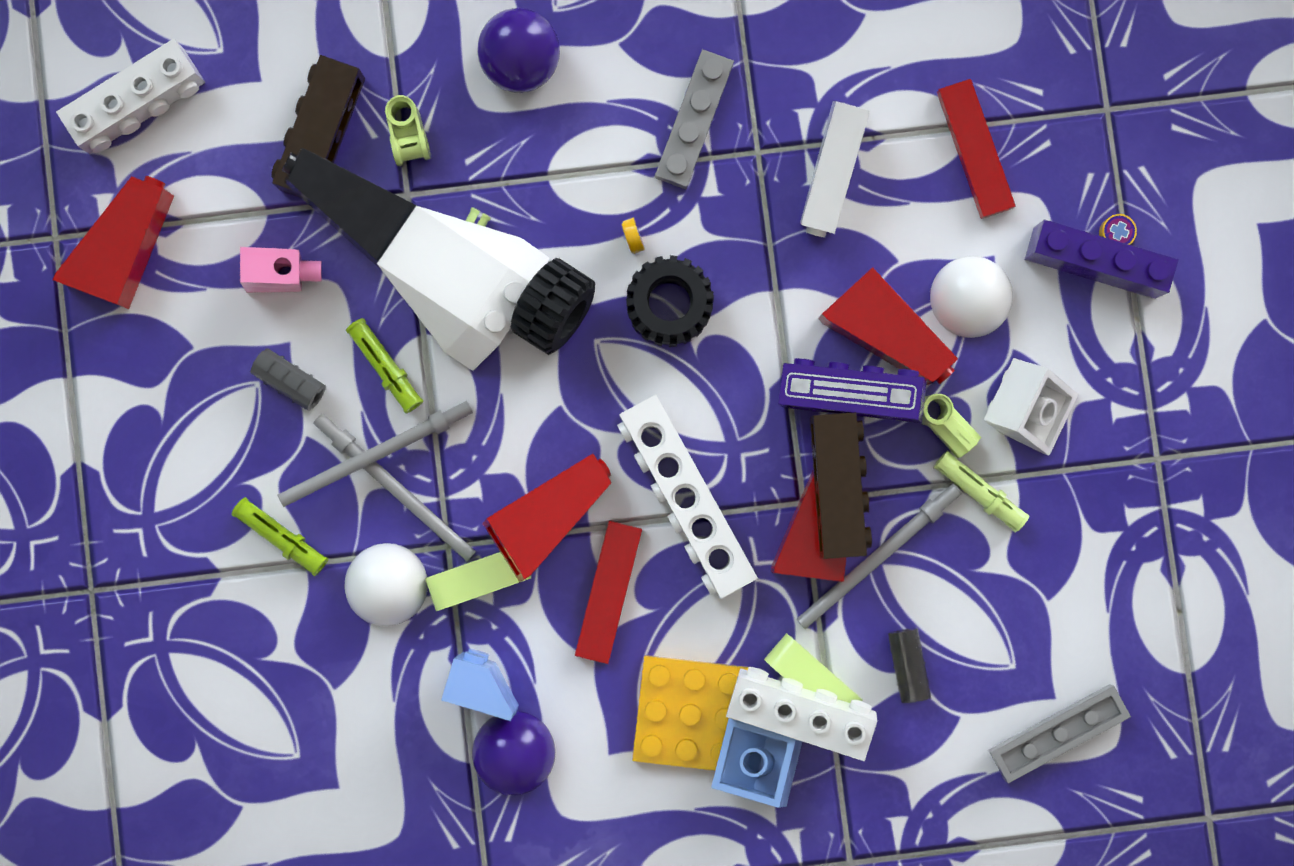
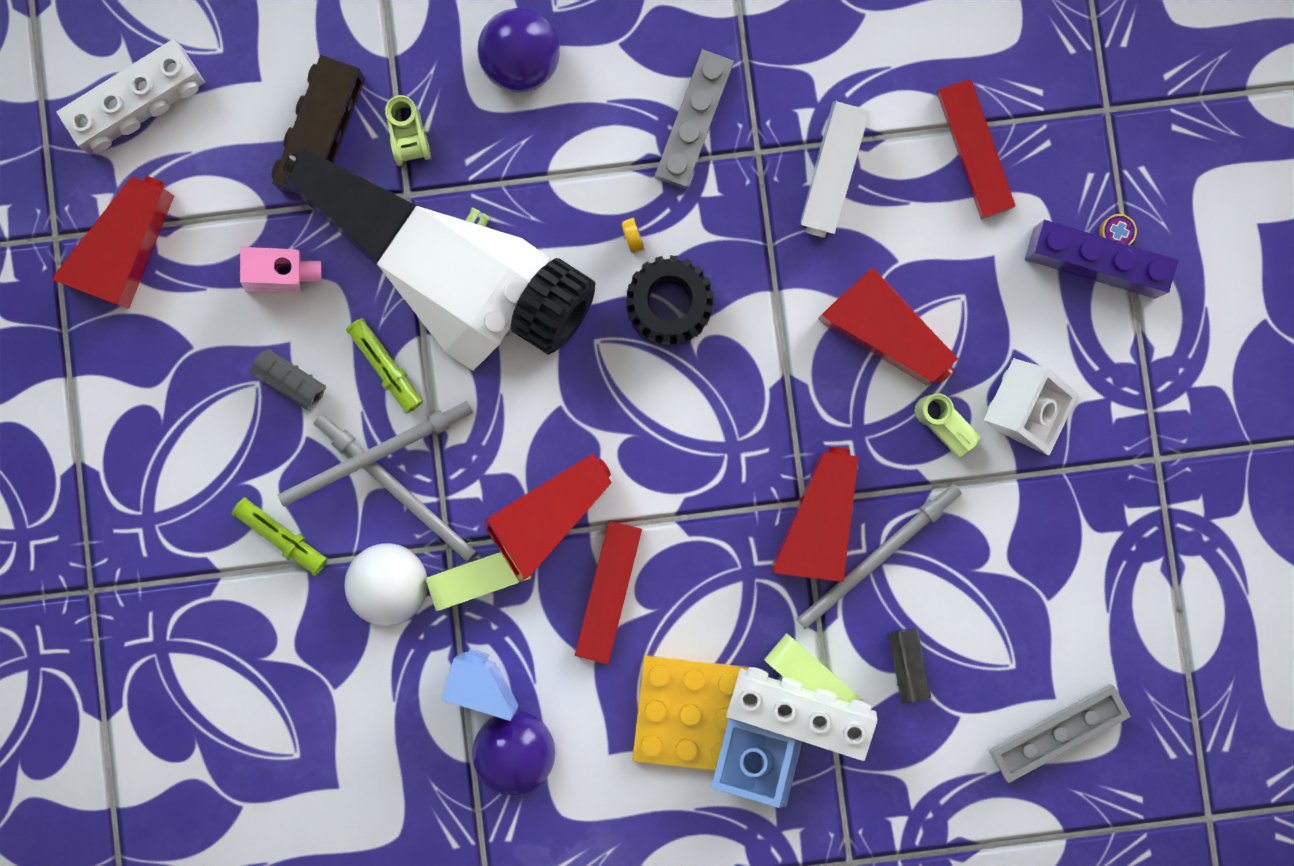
white brick [617,394,758,599] -> none
dark purple brick [778,358,927,423] -> none
dark brown brick [810,413,872,559] -> none
white piece [930,256,1013,338] -> none
yellowish green pin [933,451,1030,533] -> none

